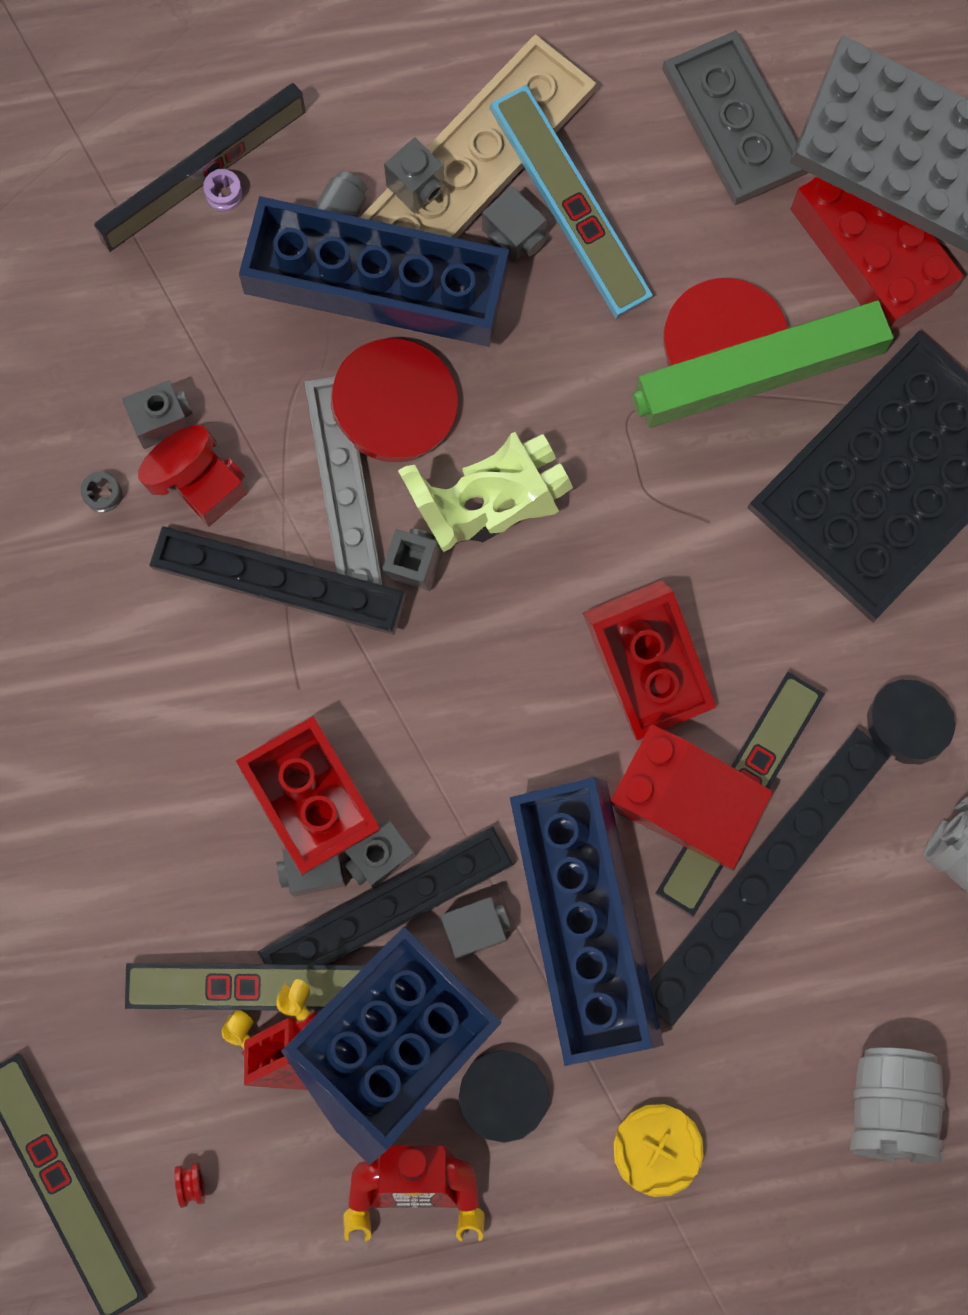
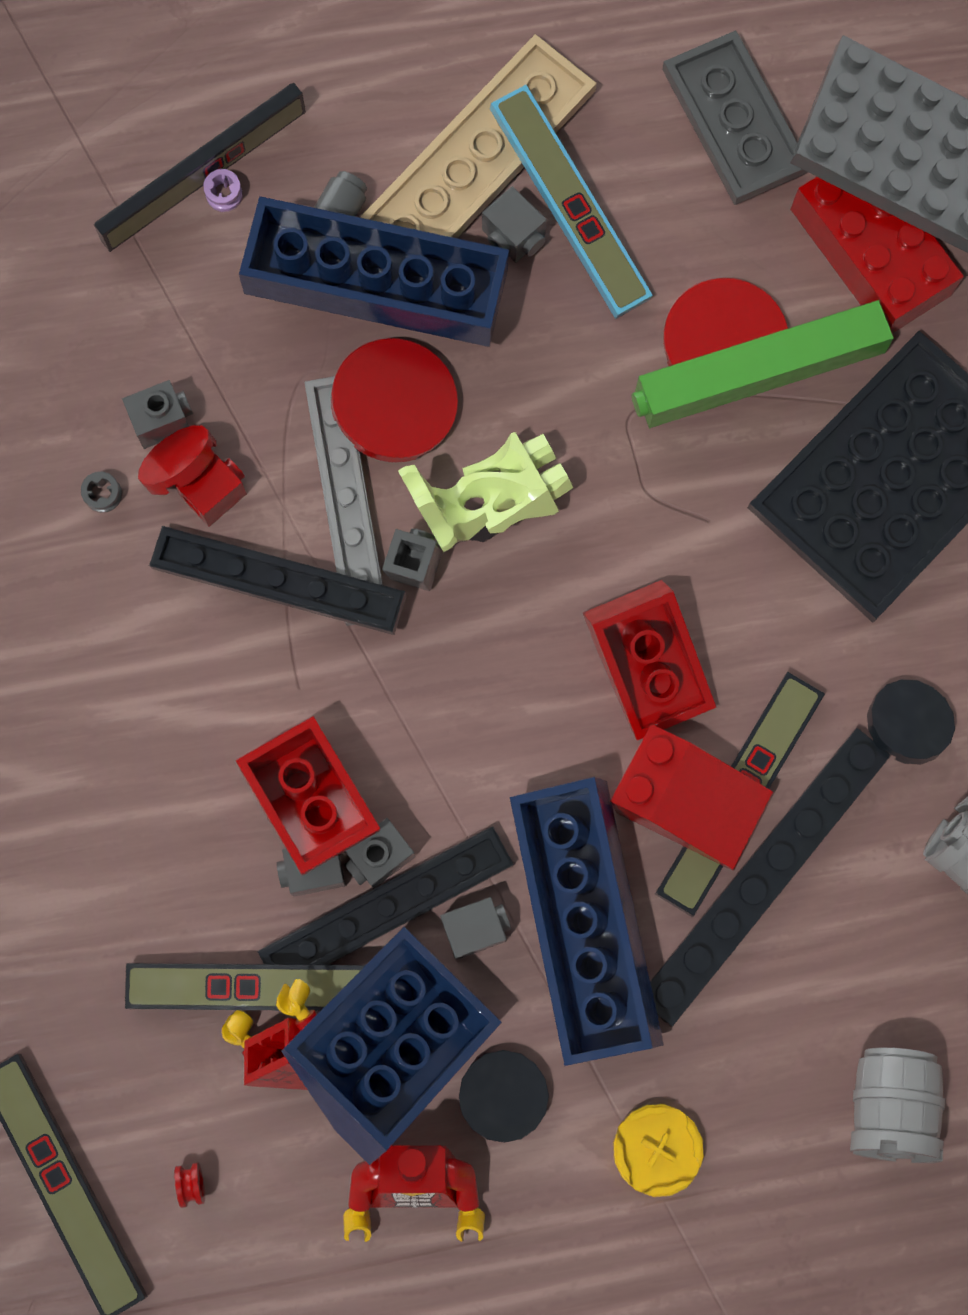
dark grey brick [384,137,444,214] -> none

